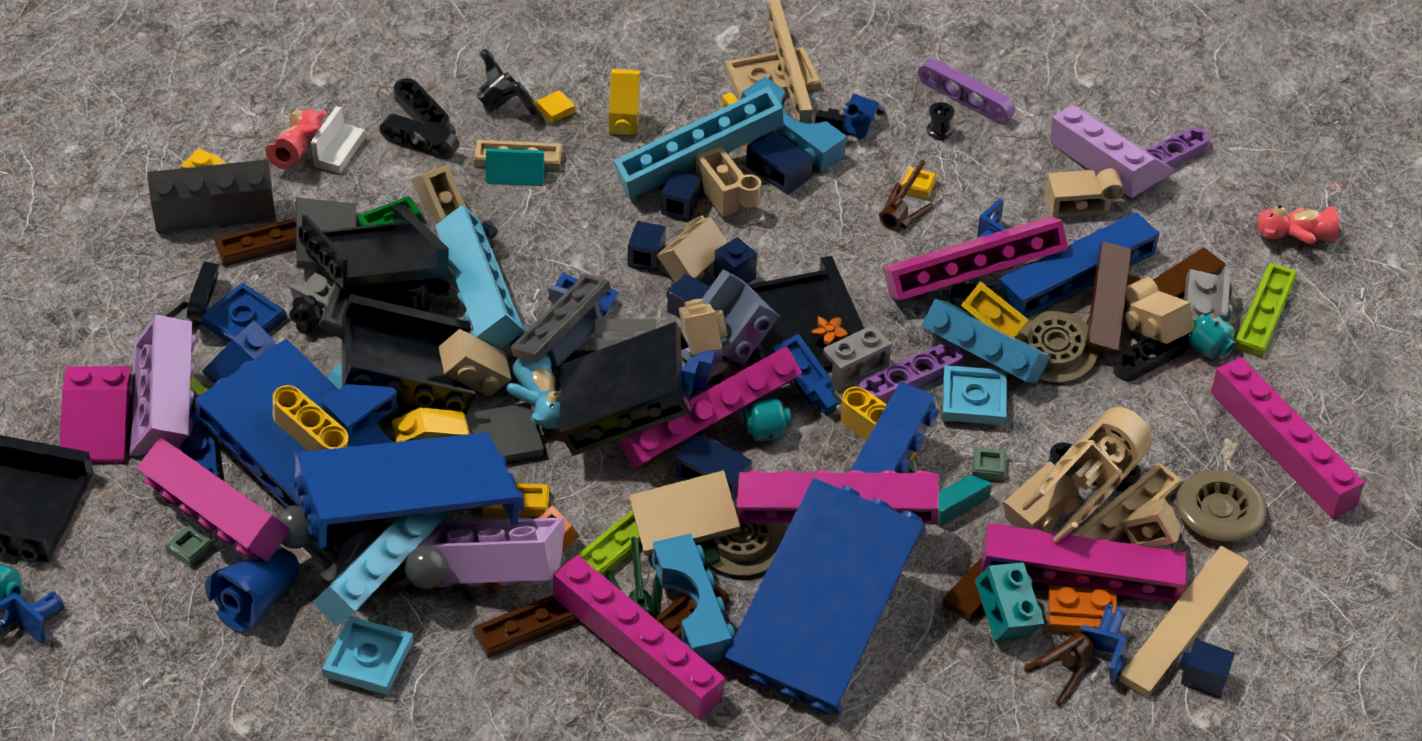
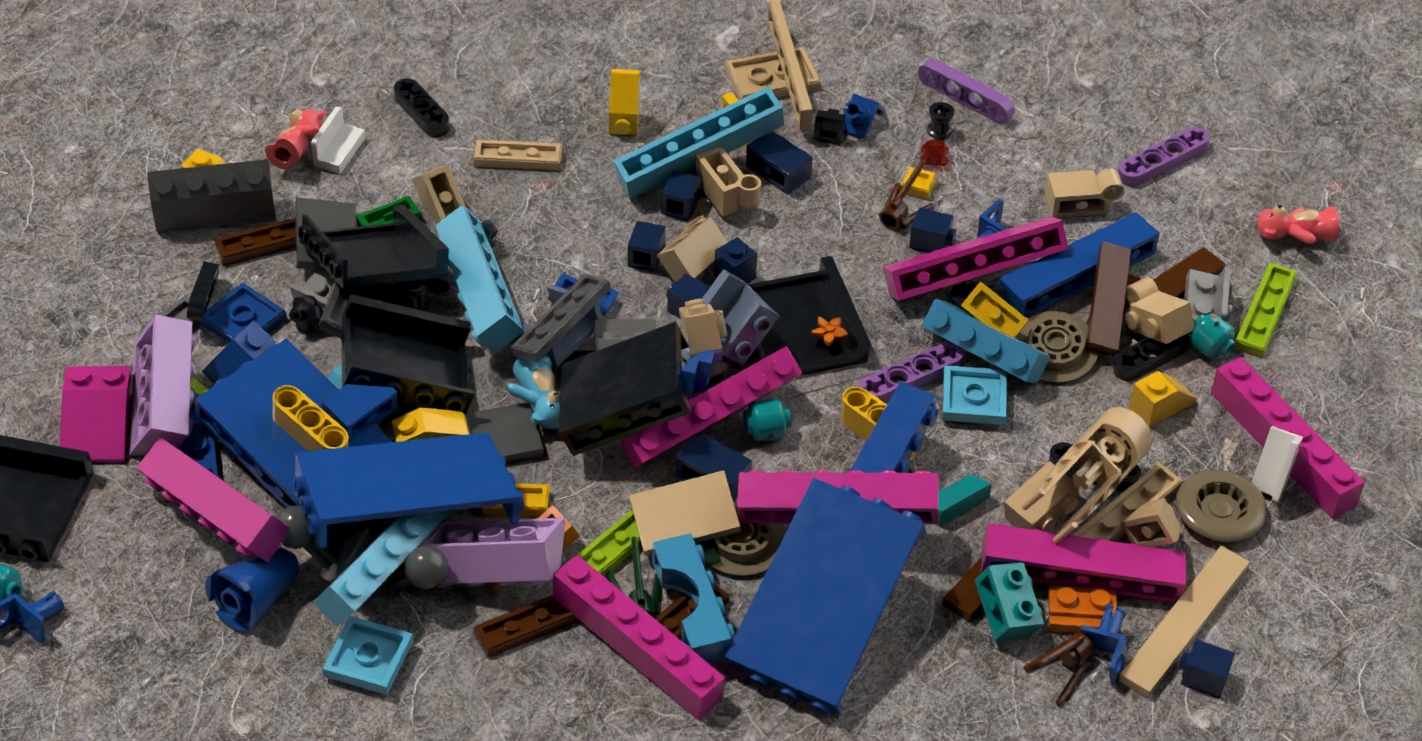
sand green tile [166,525,214,568] -> none
black beam [379,114,460,159] -> none
tan brick [439,329,512,397] -> none
black piece [476,49,538,115] -> none
teal slope [485,148,545,186] -> none
yellow tile [536,90,575,124] -> none
dark azure arch [741,76,847,173] -> none
blue hinge [771,334,838,416] -> none
light grey bracket [823,325,891,393] -> none
sand green tile [972,447,1006,482] -> none
lavender slope [1051,105,1173,198] -> none
none -> dark blue brick [909,207,957,253]
none -> clear red plate [920,140,949,166]
none -> yellow slope [1128,371,1197,428]
none -> white panel [1252,426,1303,503]

